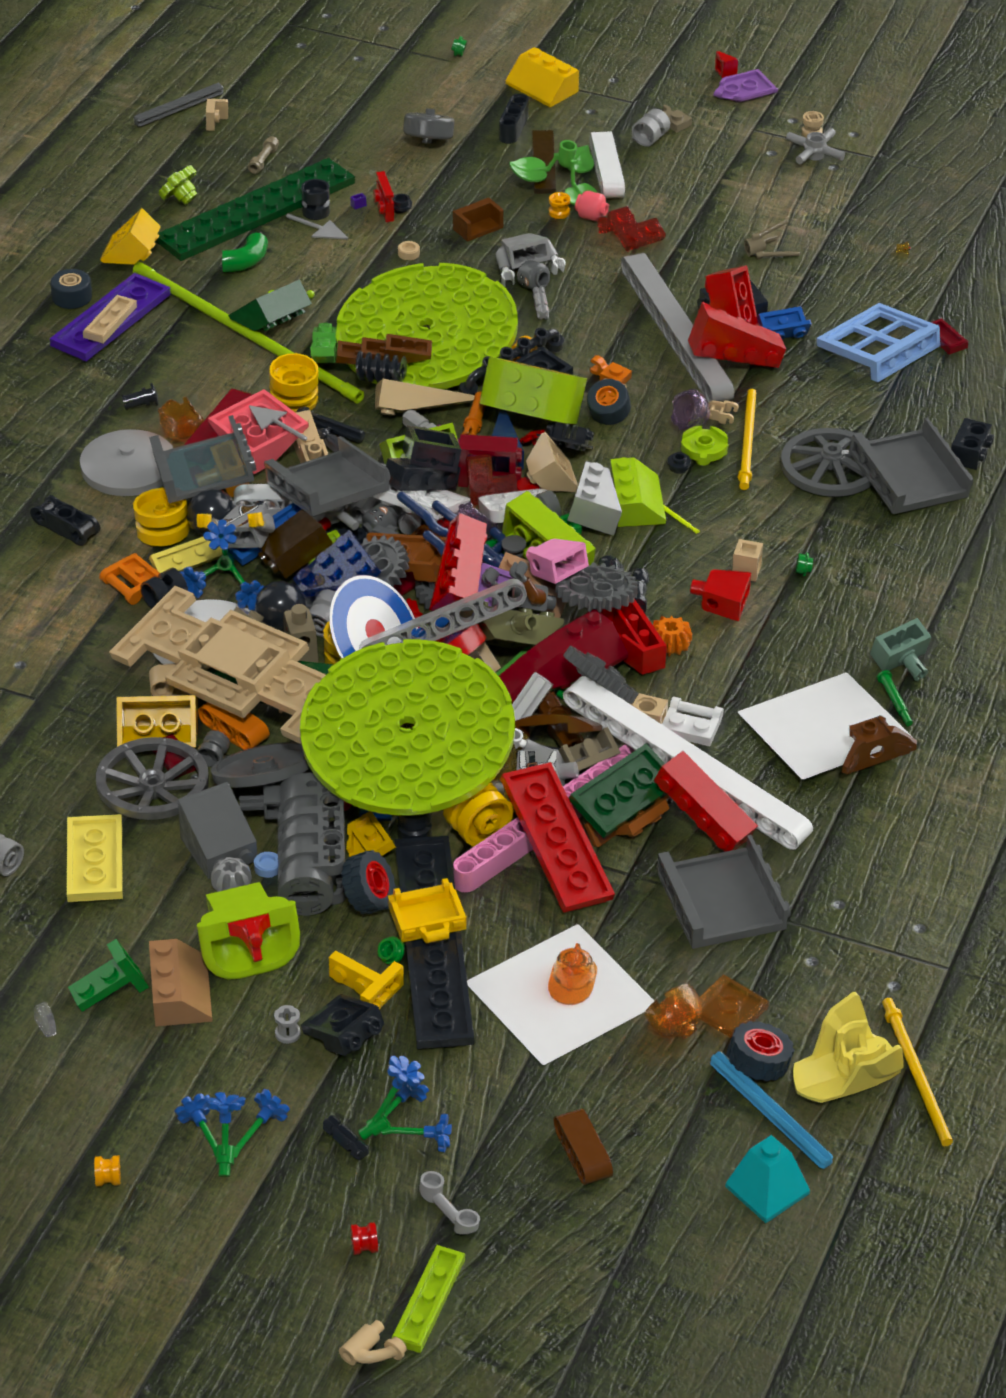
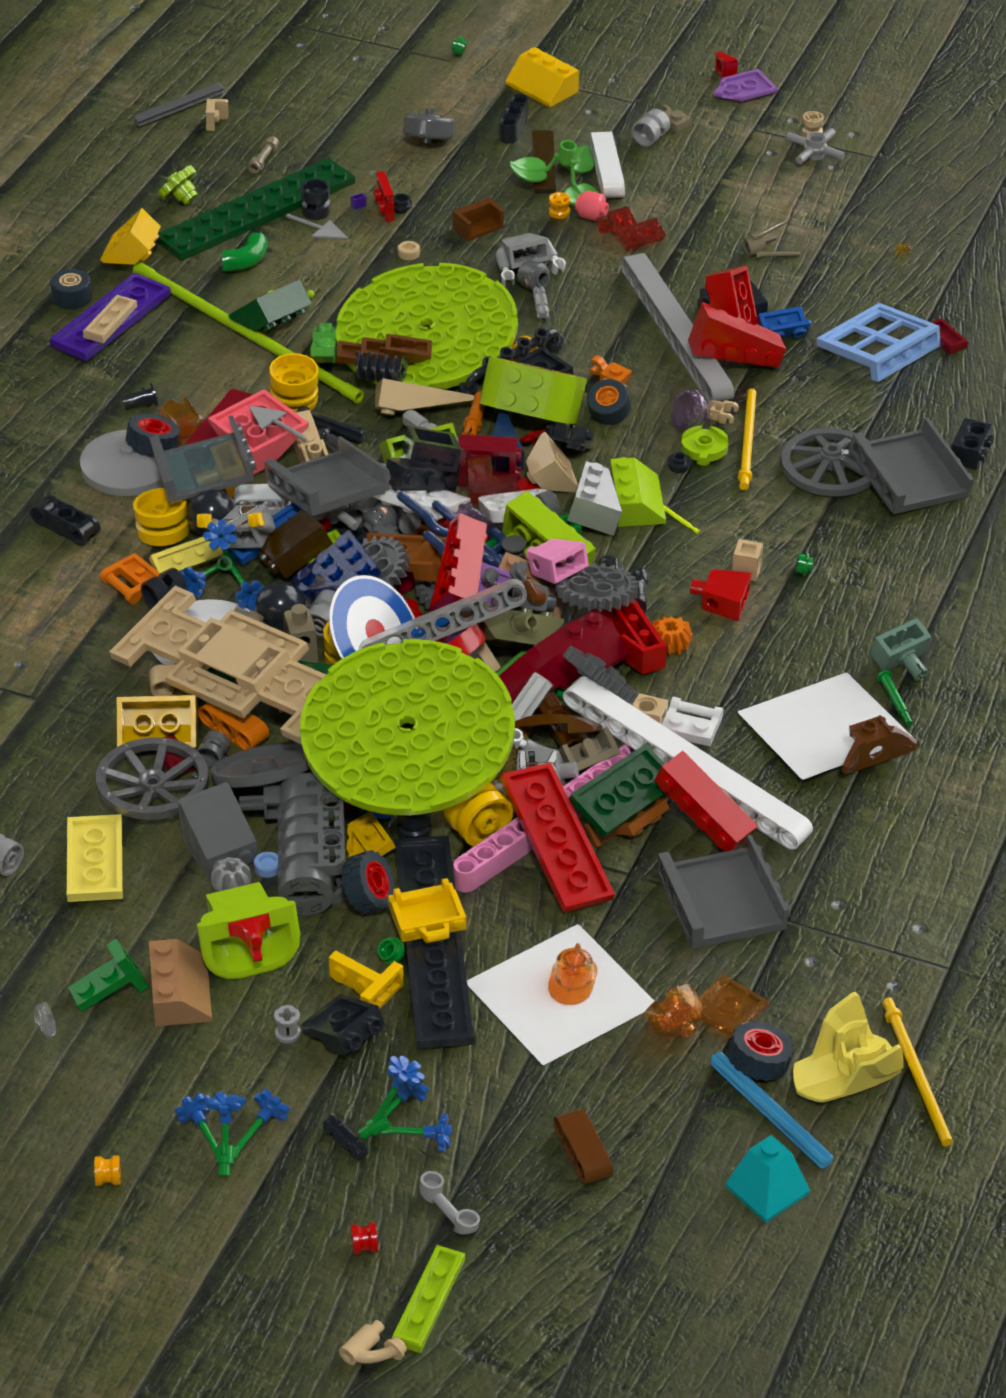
none -> black wheel [125,414,180,455]

